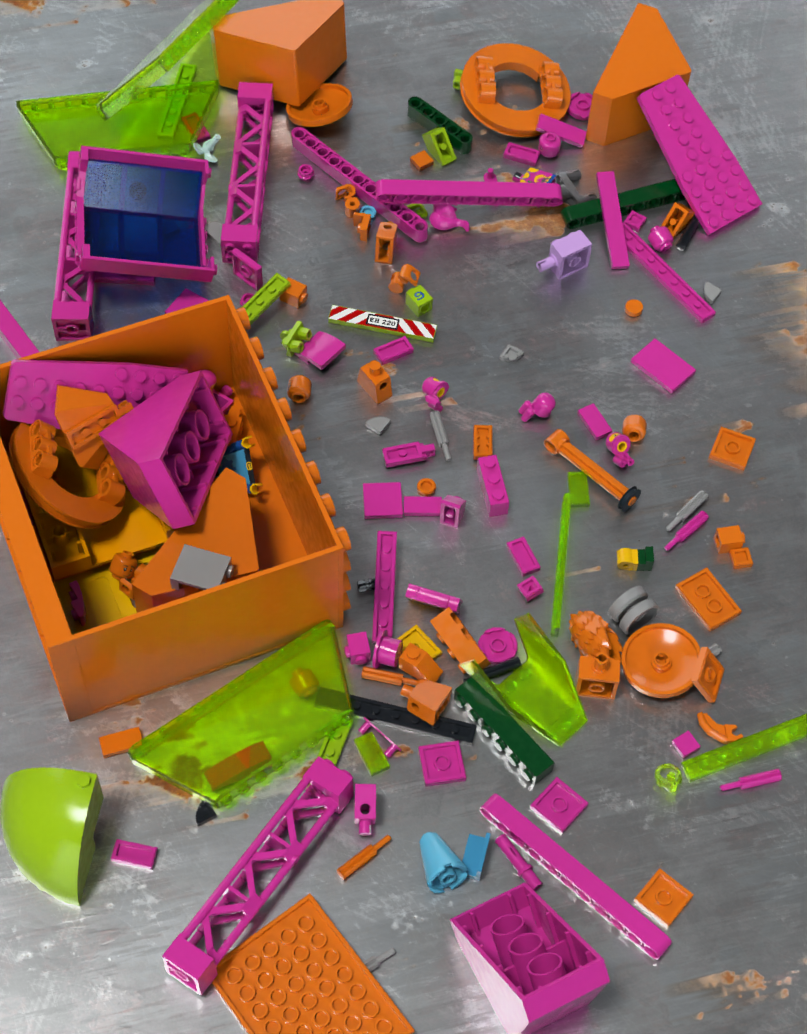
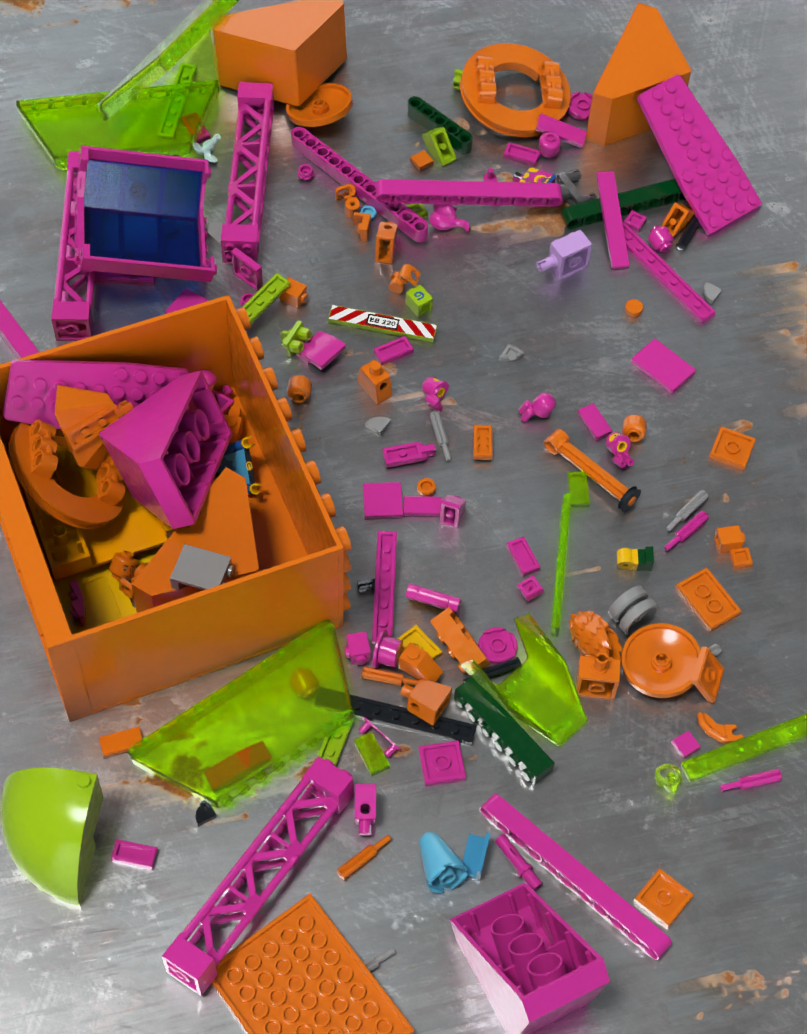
dark pink brick [477,455,509,517] -> none
dark pink tile [530,777,589,834] -> none

